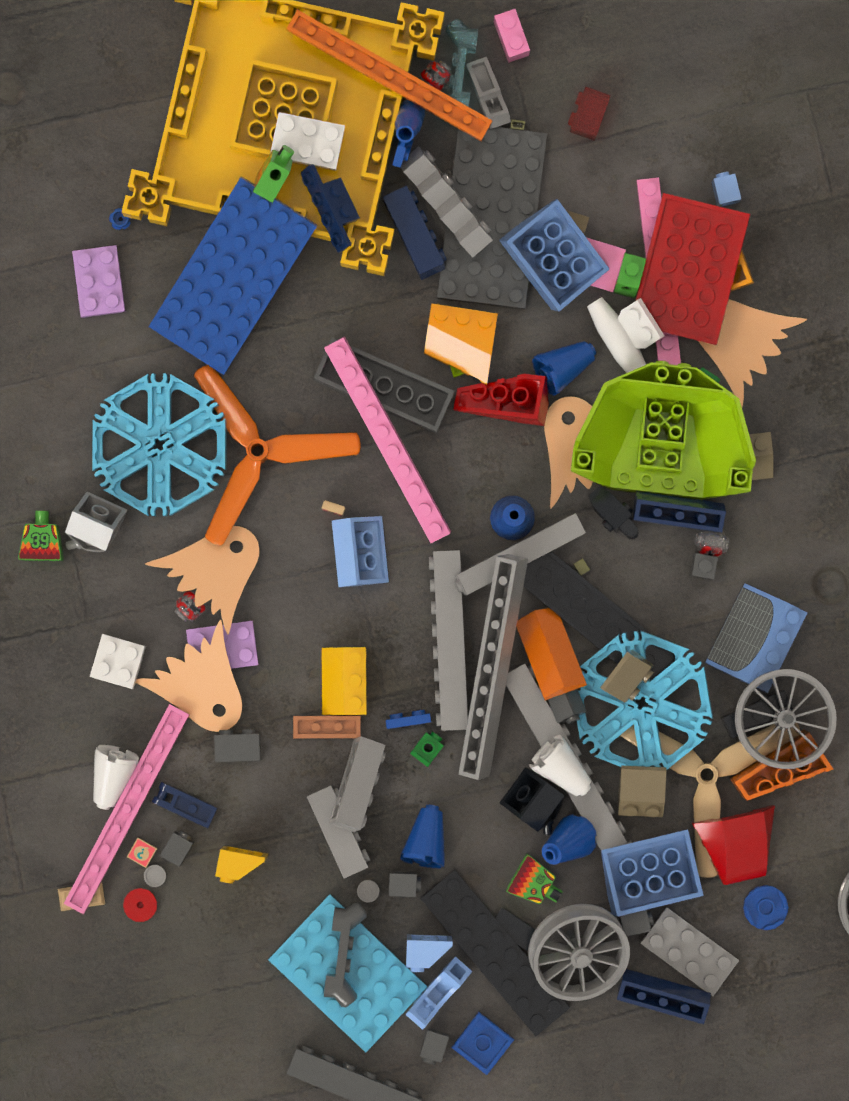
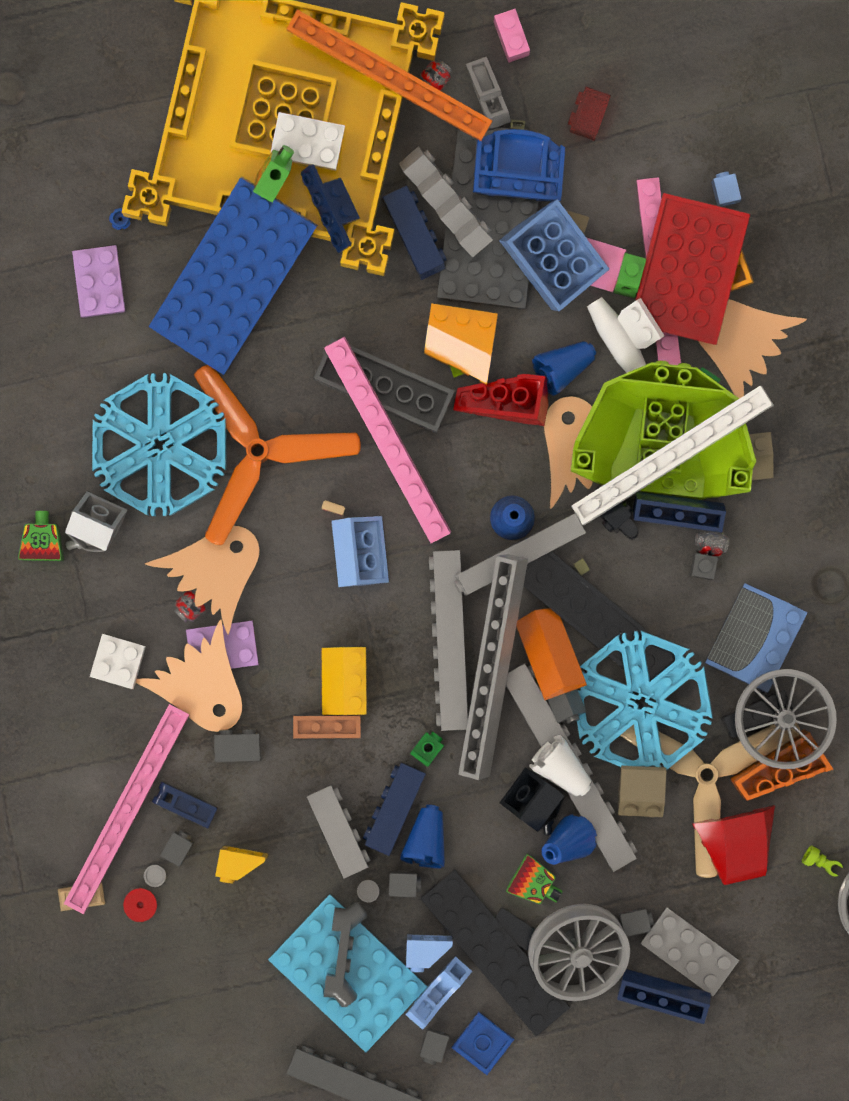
white cone [93,745,139,810] -> none
tile [127,837,158,868] -> none
light grey brick [329,736,386,832] -> none
blue plate [386,710,431,729] -> none
blue plate [392,99,425,168] -> none
clear light blue plate [443,19,479,122] -> none
dark tan slope [600,649,654,703] -> none
medium blue slope [601,830,704,917] -> none
blue tile [743,885,789,930] -> none
none -> dark blue brick [363,762,426,856]
none -> blue slope [473,129,565,201]
none -> white plate [572,385,774,525]
none -> lime piece [801,845,843,877]

